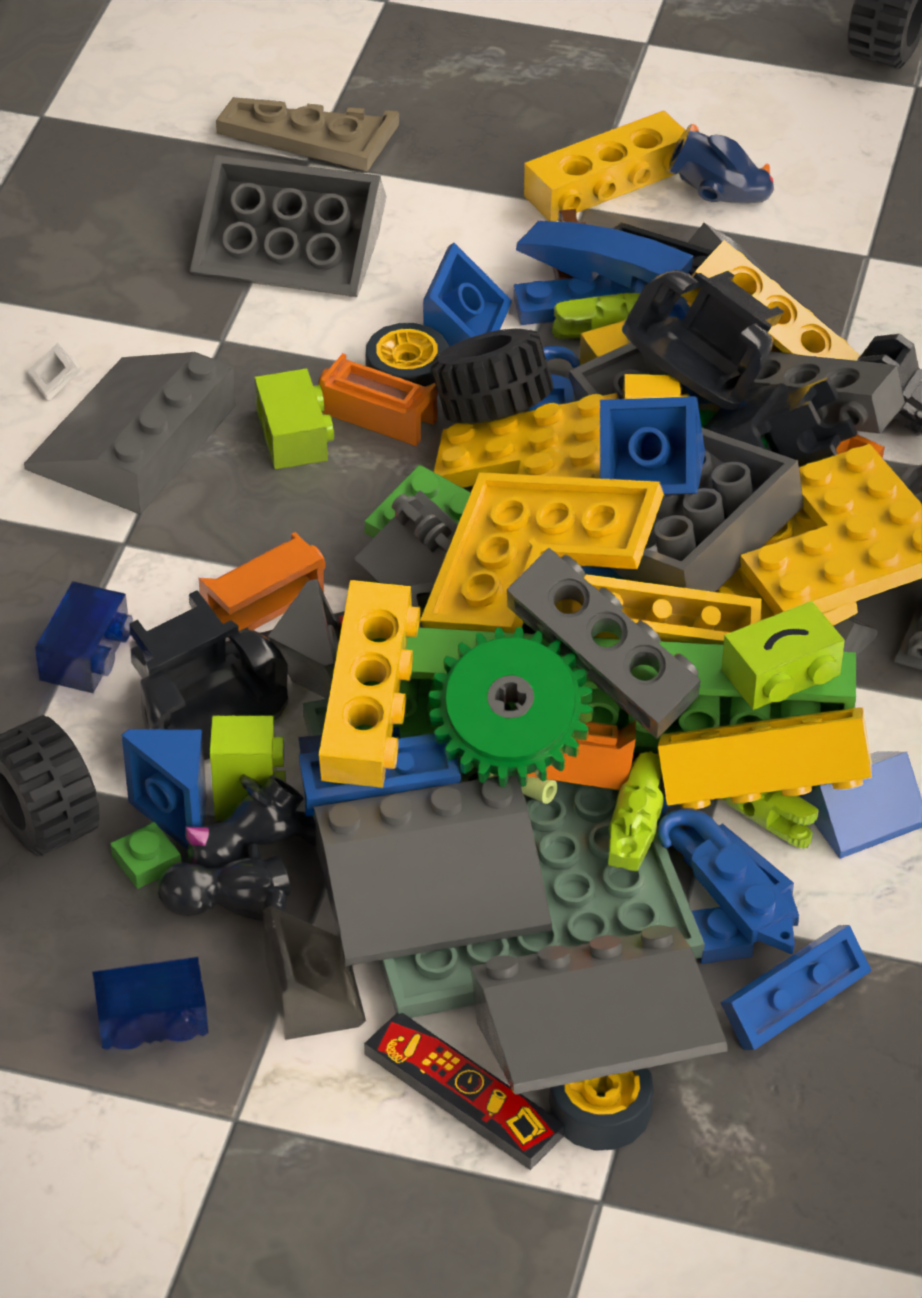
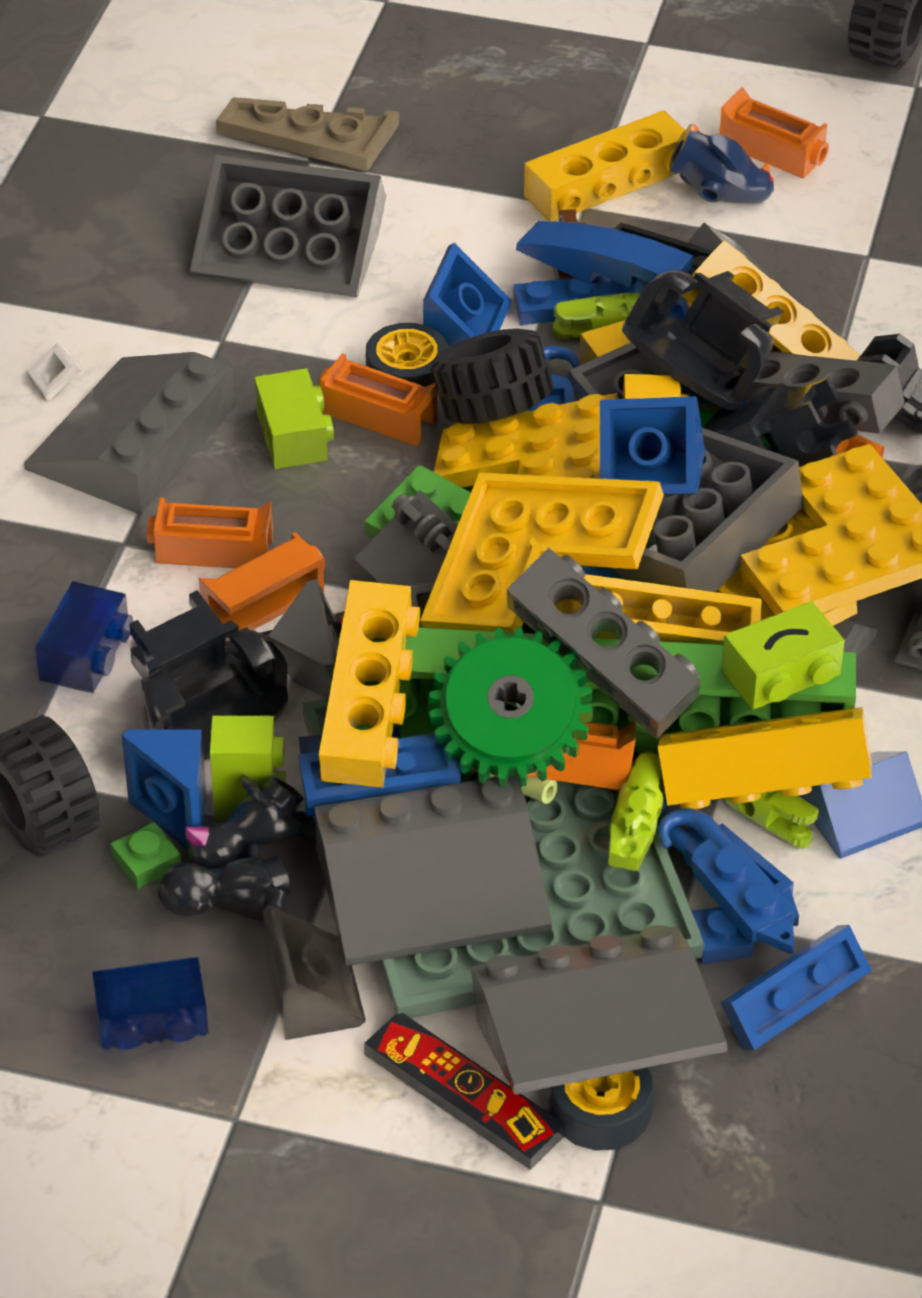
none -> orange window [147,497,274,568]
none -> orange window [719,87,829,179]

